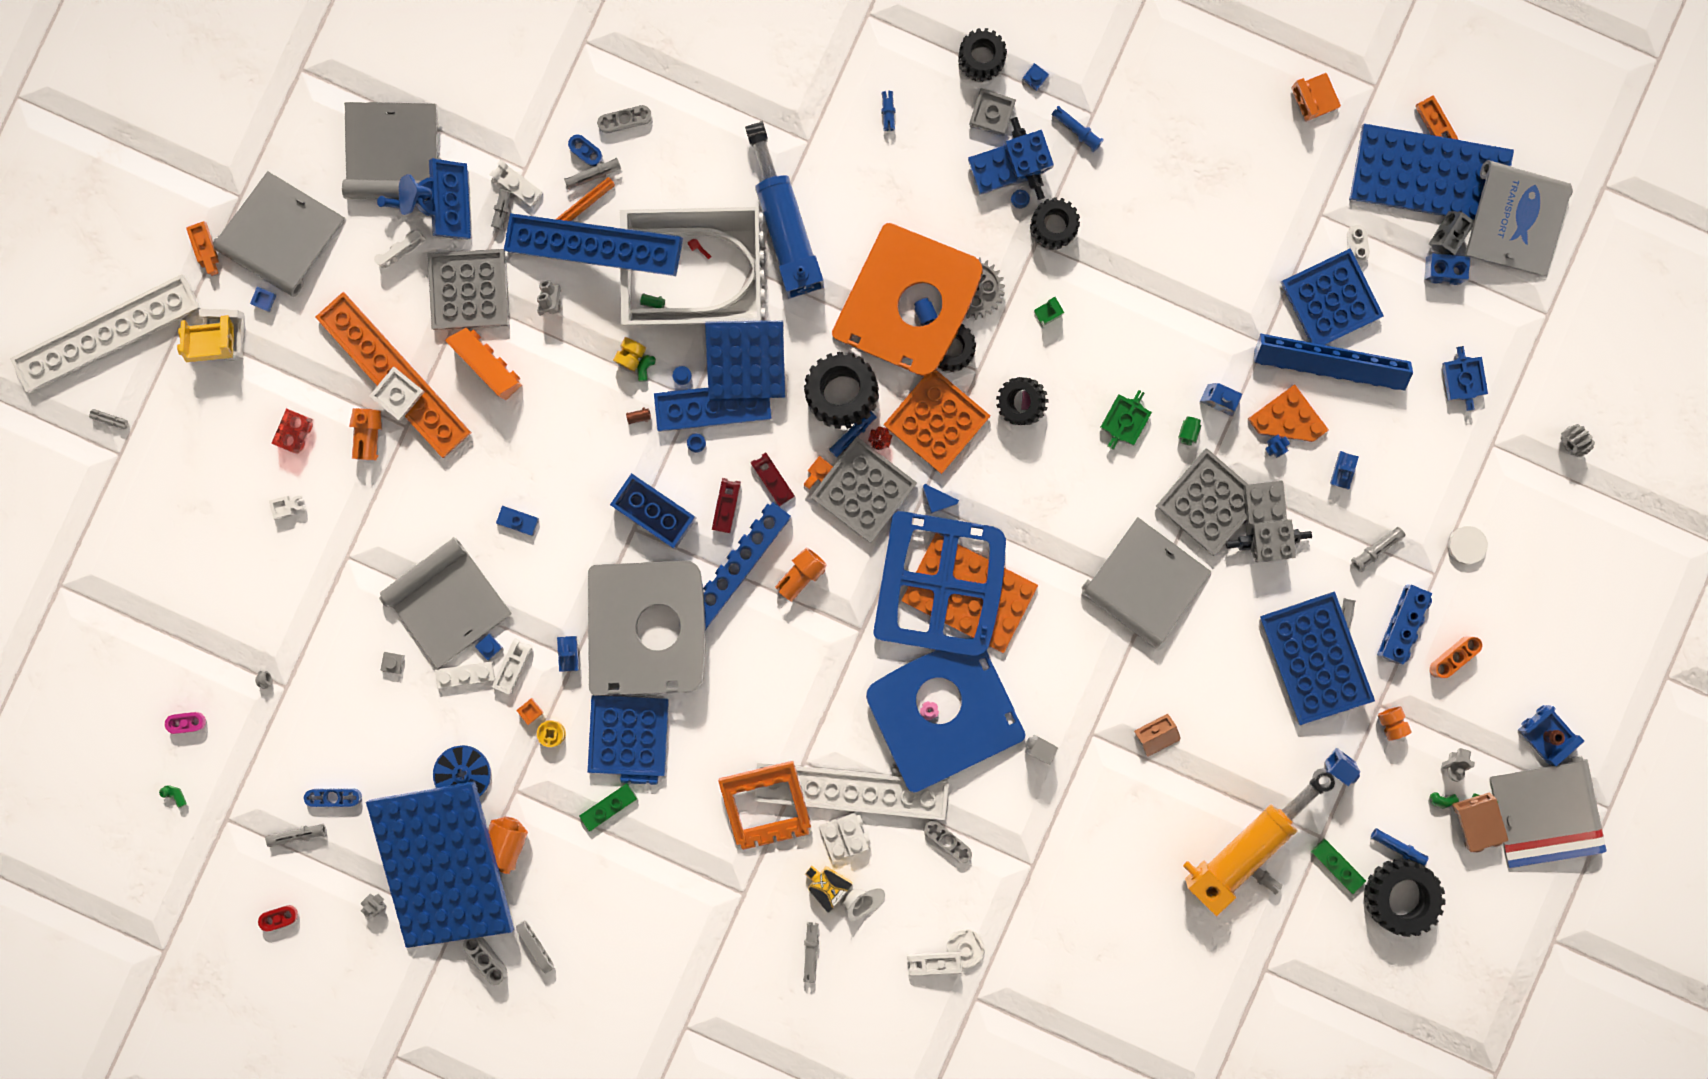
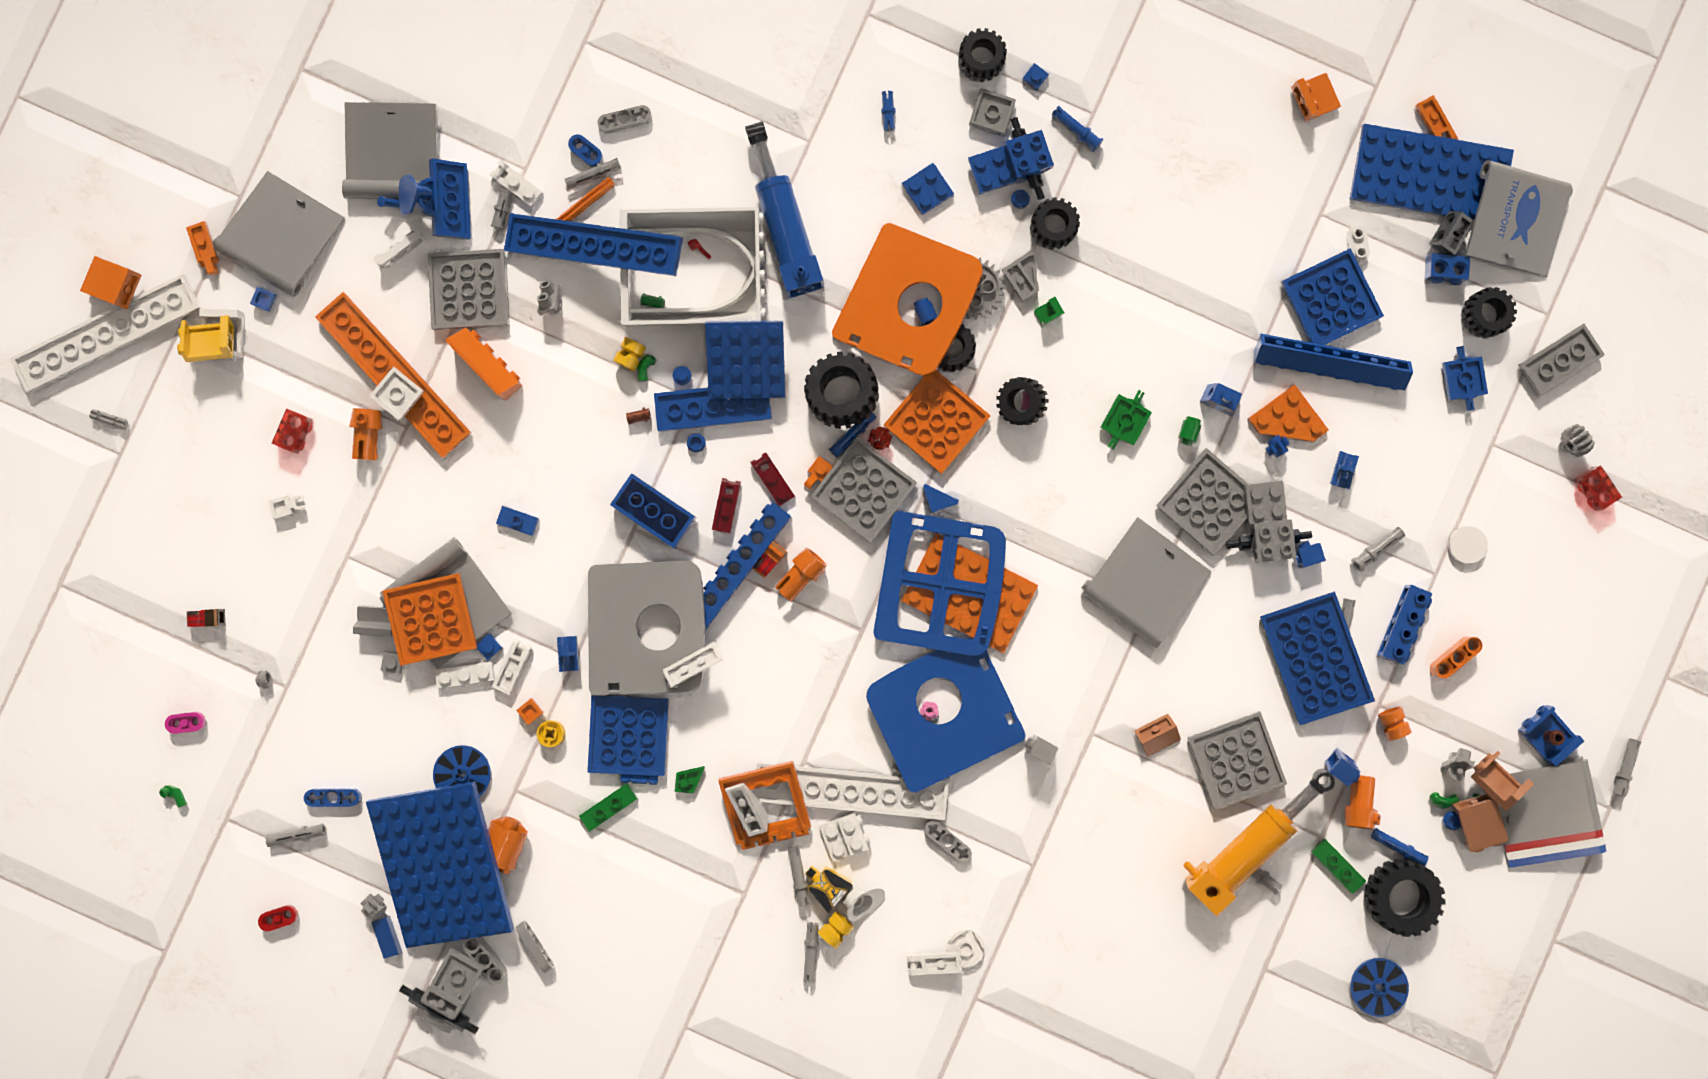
none -> orange panel [80,256,142,310]
none -> leg [186,609,226,627]
none -> light grey panel [353,605,393,637]
none -> blue slope [371,915,402,959]
none -> orange plate [382,573,478,666]
none -> light grey piece [399,948,485,1035]
none -> white plate [663,642,724,688]
none -> green piece [674,766,705,794]
none -> white slope [725,783,769,837]
none -> leg [753,541,787,578]
none -> light grey pin [787,846,810,907]
none -> yellow wheel [818,911,854,949]
none -> blue plate [902,162,954,216]
none -> light grey wing [1002,249,1039,302]
none -> light grey plate [1187,711,1287,811]
none -> blue brick [1293,542,1326,568]
none -> orange piece [1345,775,1381,829]
none -> blue piece [1350,958,1409,1017]
none -> blue plate [1443,811,1461,831]
none -> black tyre [1461,287,1518,338]
none -> nougat panel [1470,751,1534,811]
none -> light grey plate [1518,323,1605,397]
none -> clear red brick [1574,465,1622,511]
none -> light grey pin [1612,738,1642,797]

